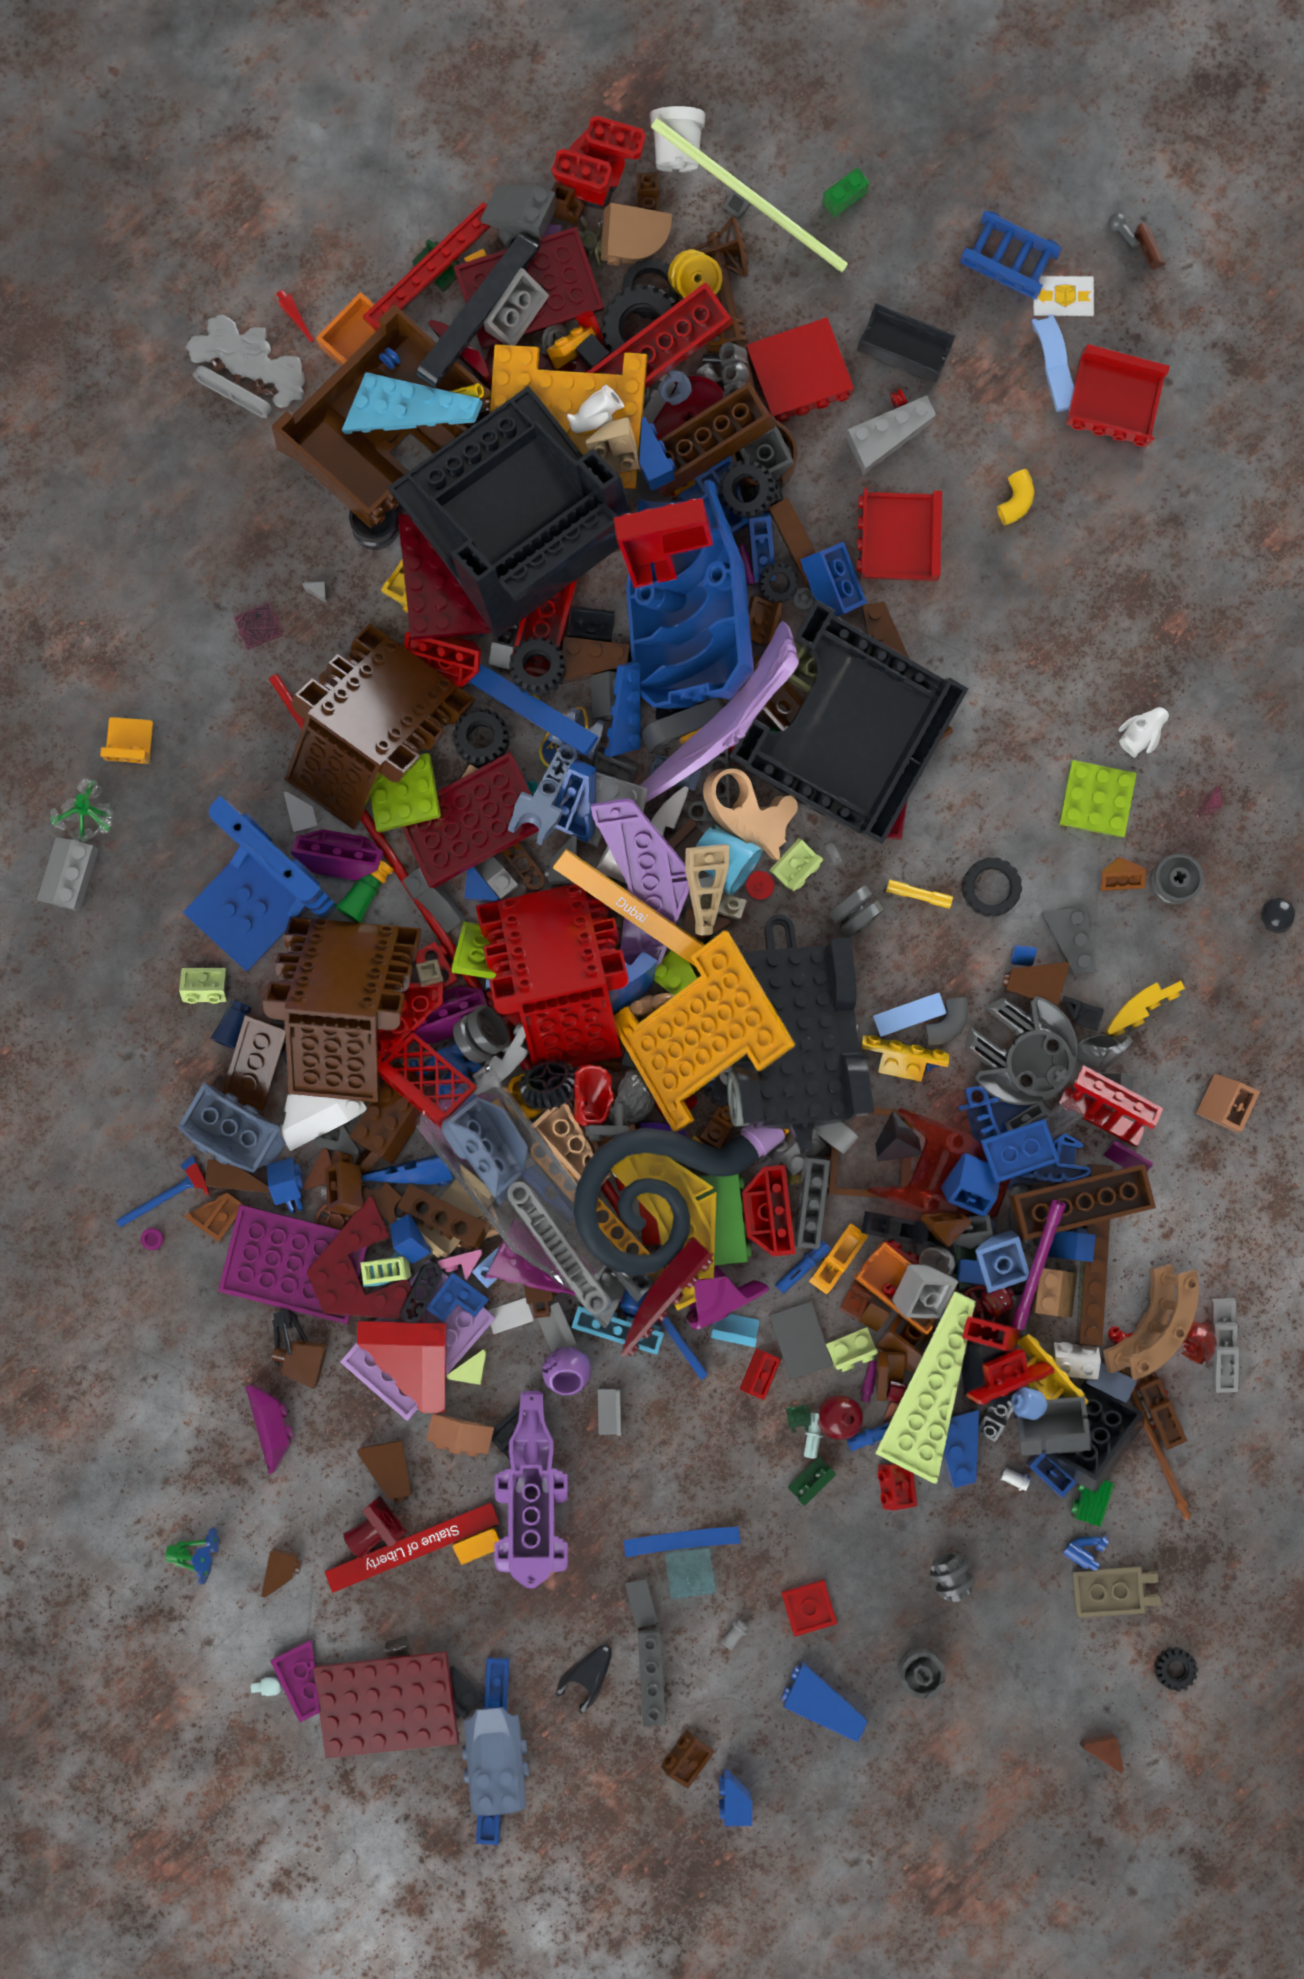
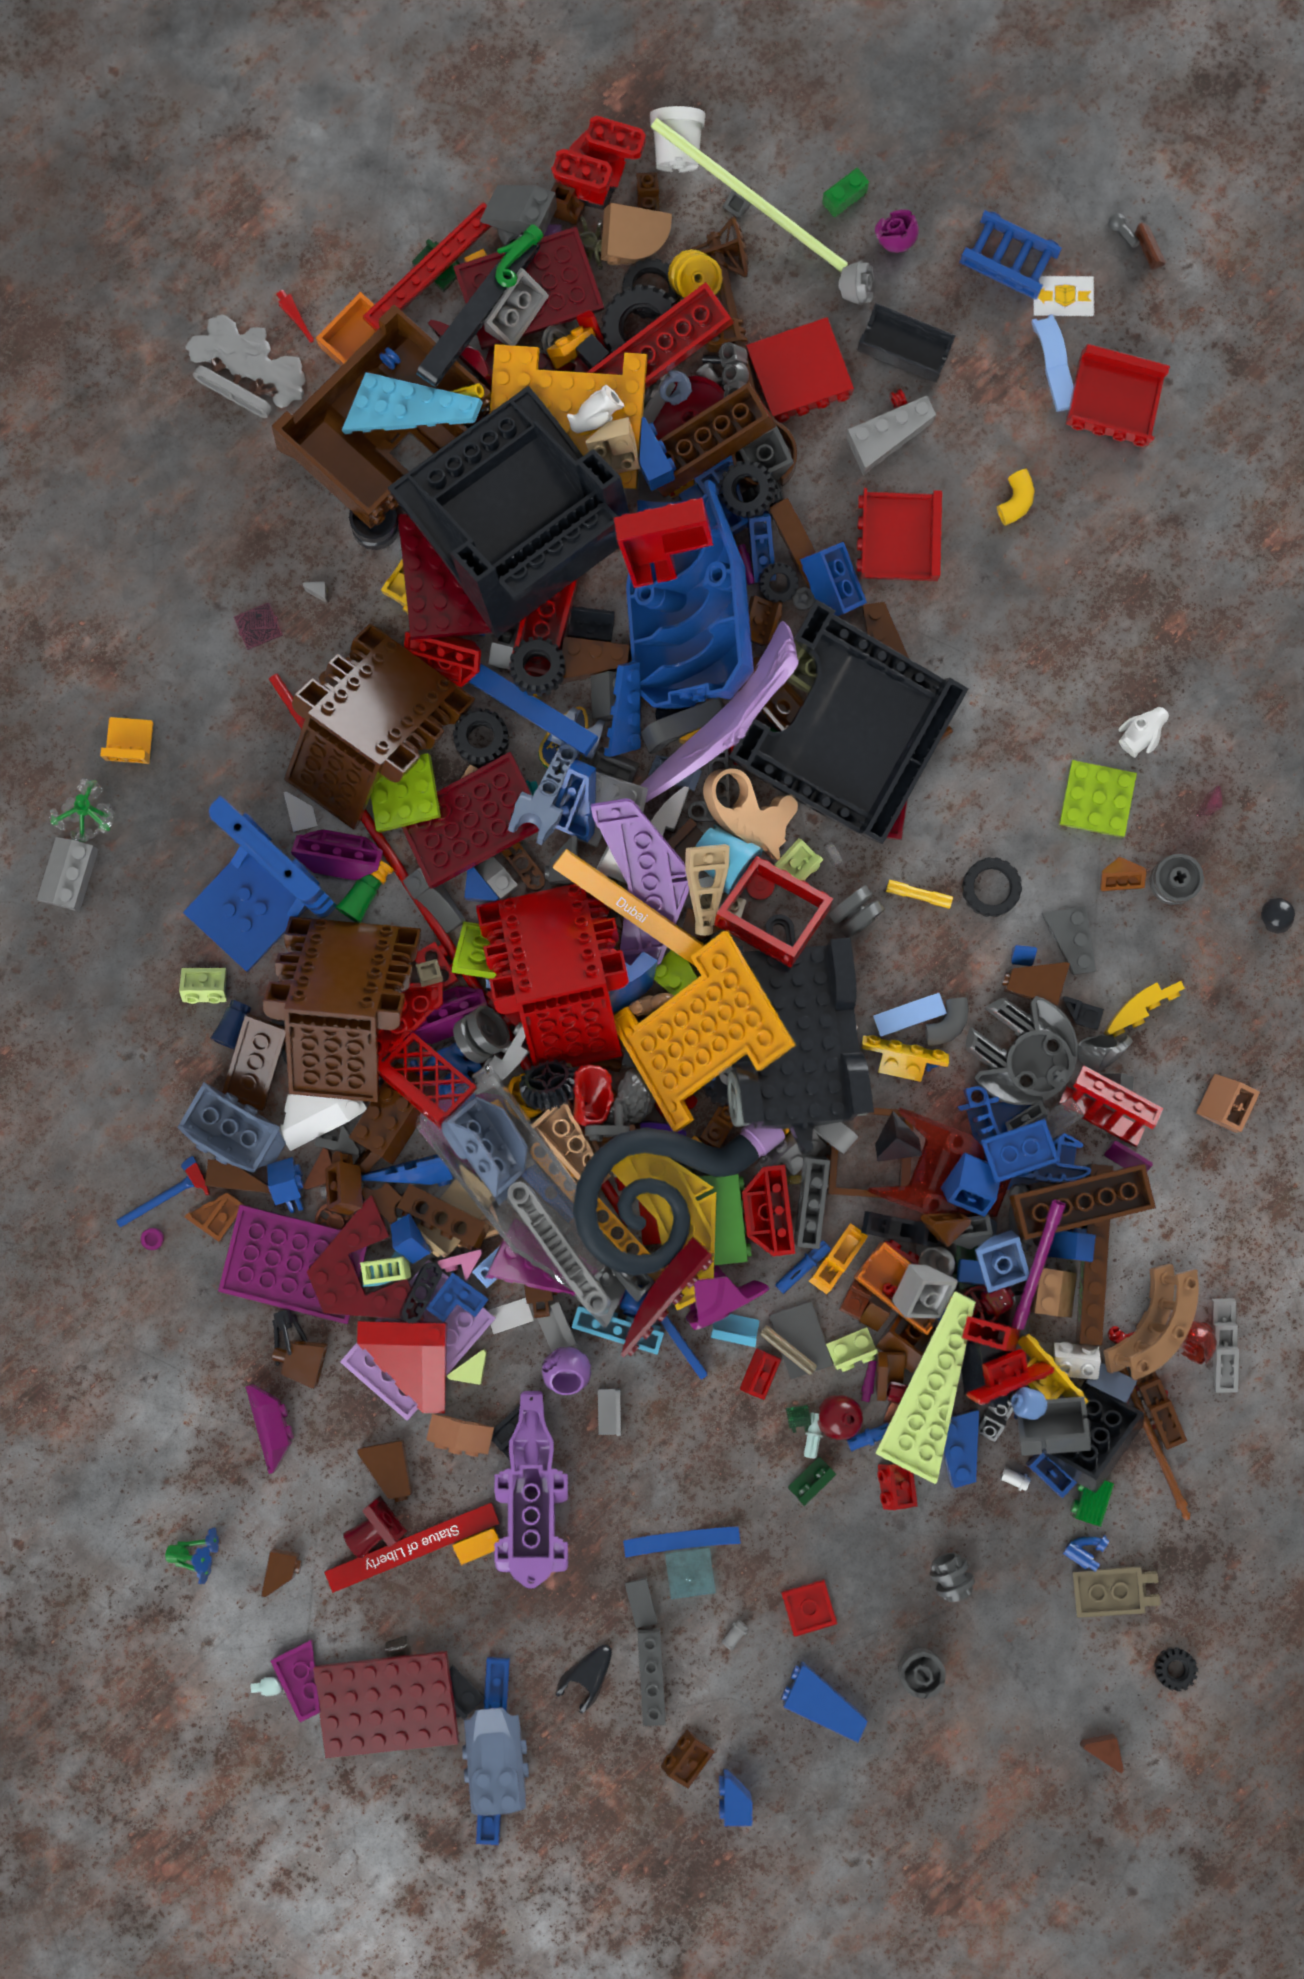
none -> green plant [495,224,543,287]
none -> red window [714,856,833,968]
none -> dark tan axle [760,1325,817,1375]
none -> light grey cone [839,261,875,305]
none -> magenta cylinder [874,209,919,253]

